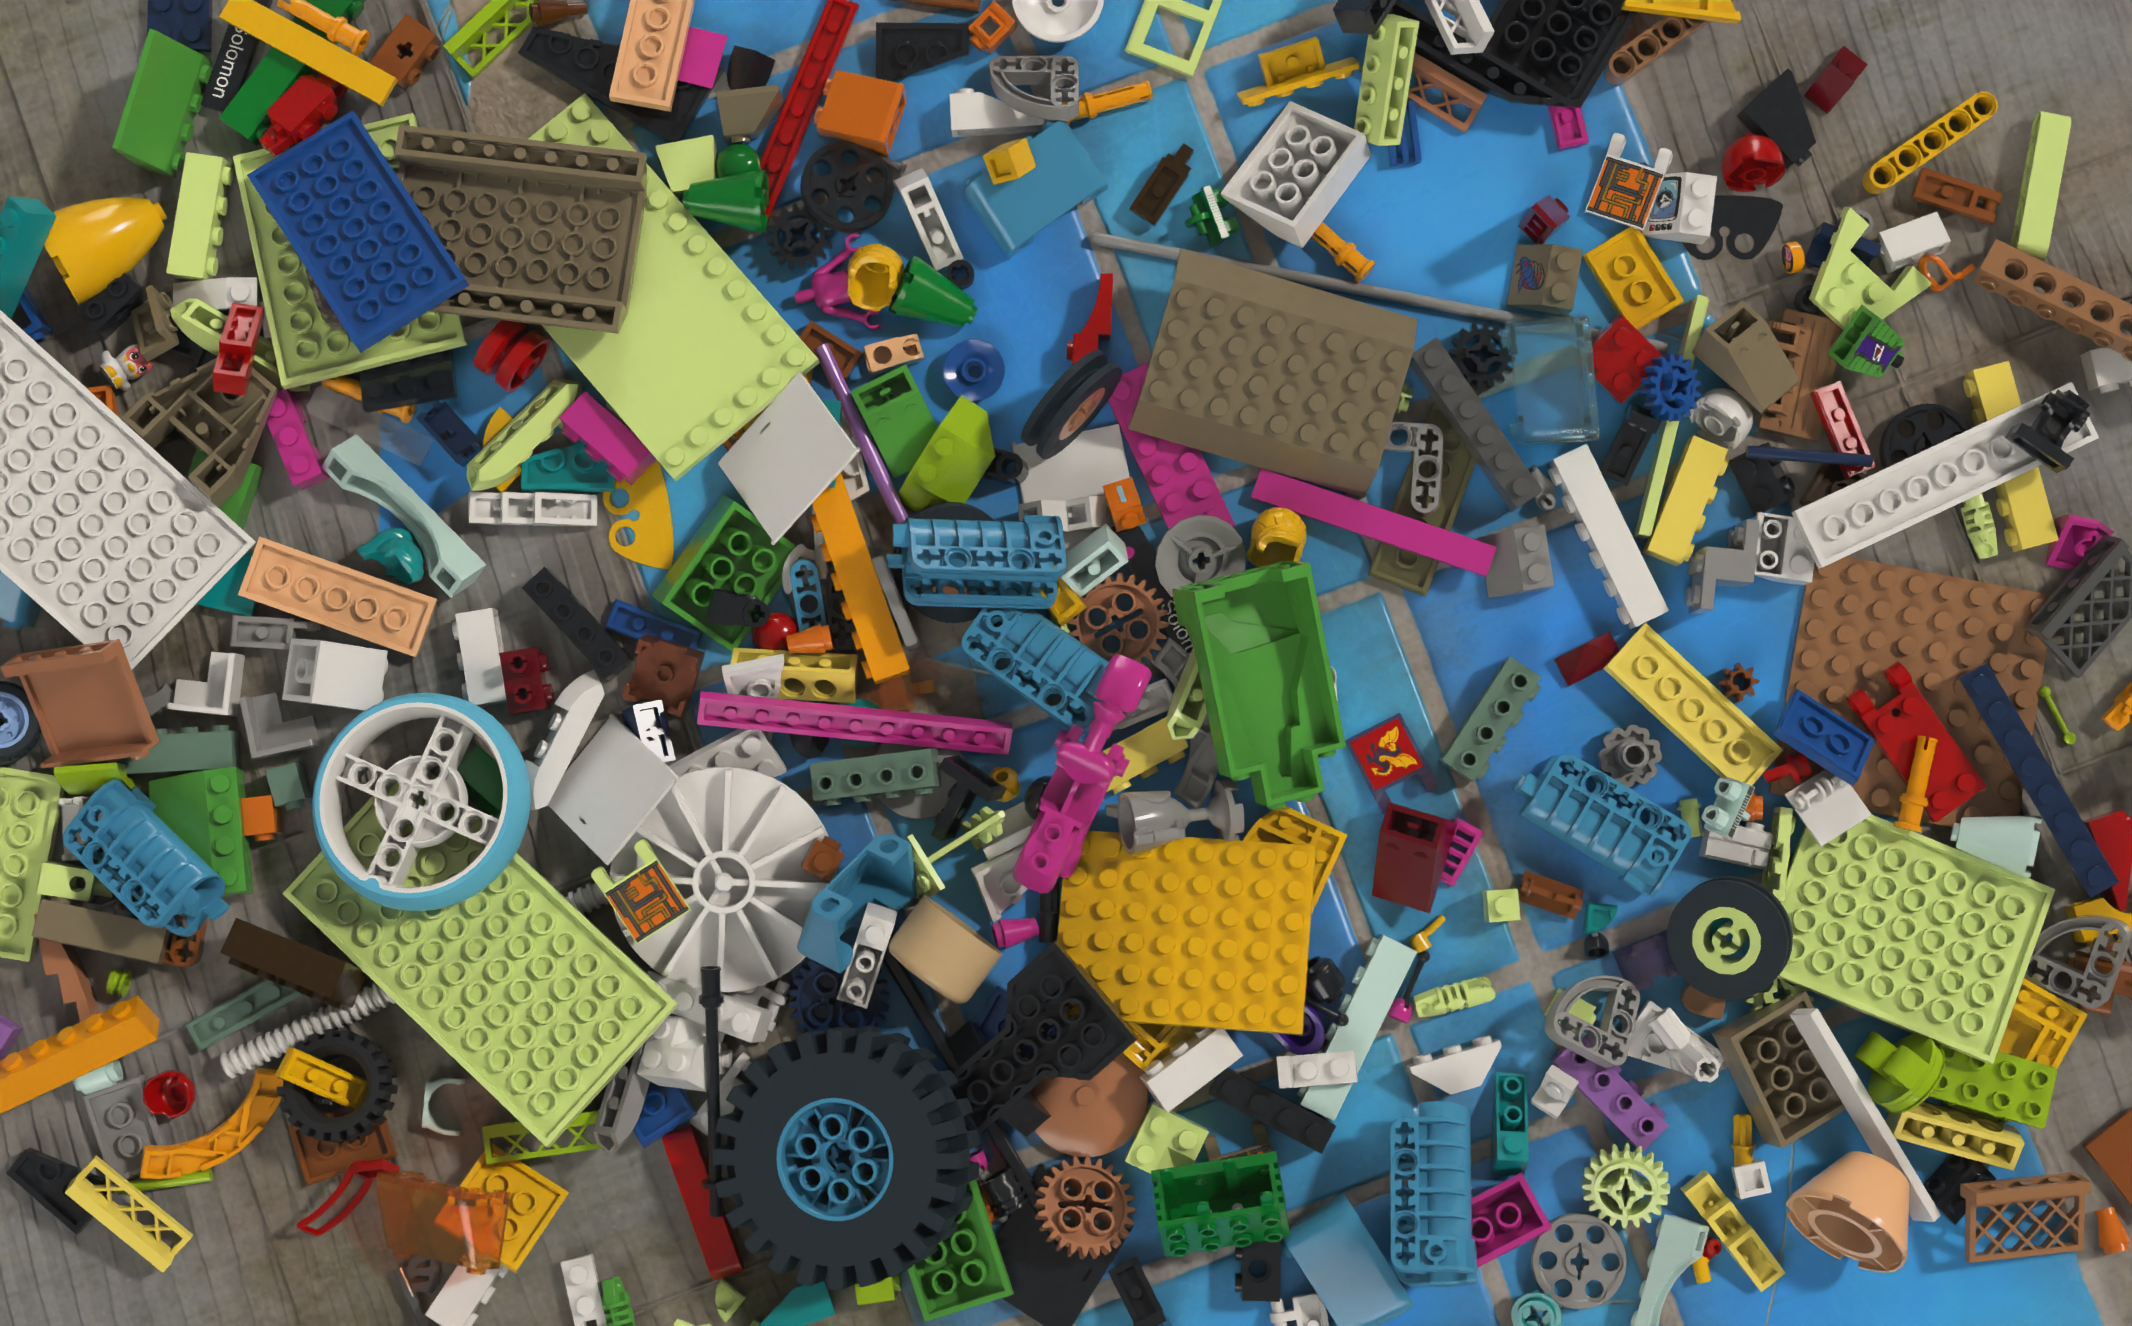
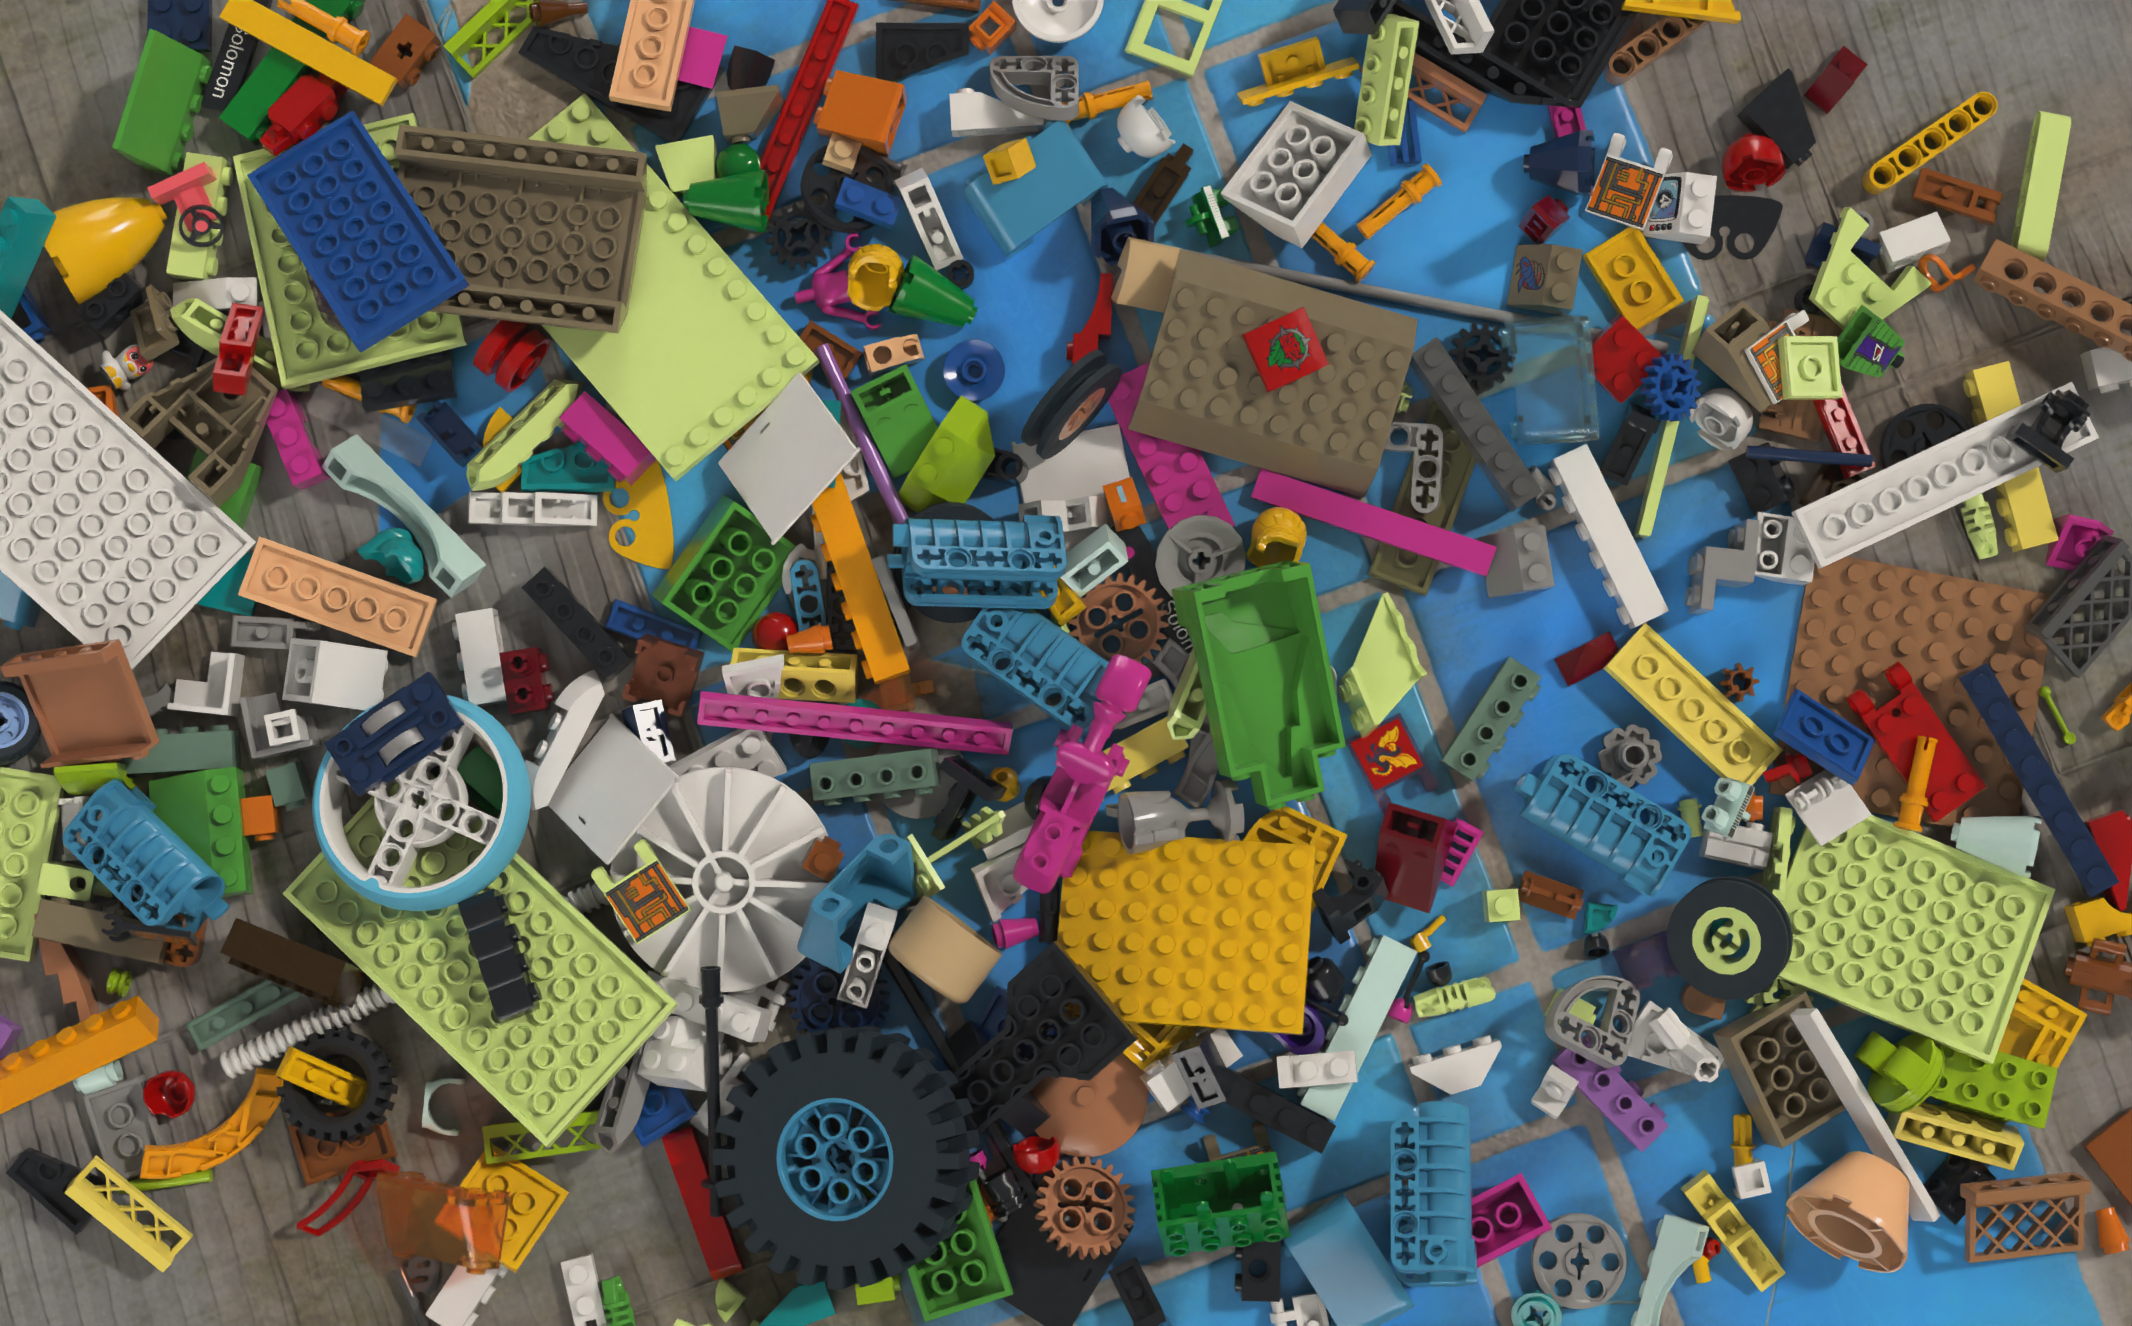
black piece [706,589,770,628] -> none
yellowish green slope [1124,1101,1209,1174] -> none
teal slope [1491,1072,1529,1176] -> none
yellowish green gear [1582,1143,1670,1229] -> none
light yellow brick [1642,435,1729,567] -> none
light orange tile [1781,241,1805,274] -> none
light grey beam [2024,915,2132,1008] -> none
none -> black flag [101,913,198,946]
none -> coral piece [147,162,224,247]
none -> white brick [263,709,309,747]
none -> dark blue piece [324,671,465,797]
none -> black brick [458,889,542,1023]
none -> tan plate [822,133,862,175]
none -> blue plate [833,177,903,230]
none -> red hair [1013,1136,1060,1174]
none -> dark blue cone [1091,188,1155,266]
none -> tan slope [1111,237,1181,313]
none -> white cylinder [1117,95,1176,158]
none -> black hinge [1172,1031,1235,1110]
none -> blue bush [1180,1096,1212,1124]
none -> red slope [1242,307,1329,392]
none -> black tile [1312,859,1388,945]
none -> yellowish green piece [1338,592,1427,738]
none -> light orange pin [1356,163,1442,240]
none -> black hinge [1425,961,1452,987]
none -> dark blue cone [1523,130,1595,196]
none -> flag [1744,310,1809,404]
none -> yellowish green tile [1778,336,1843,400]

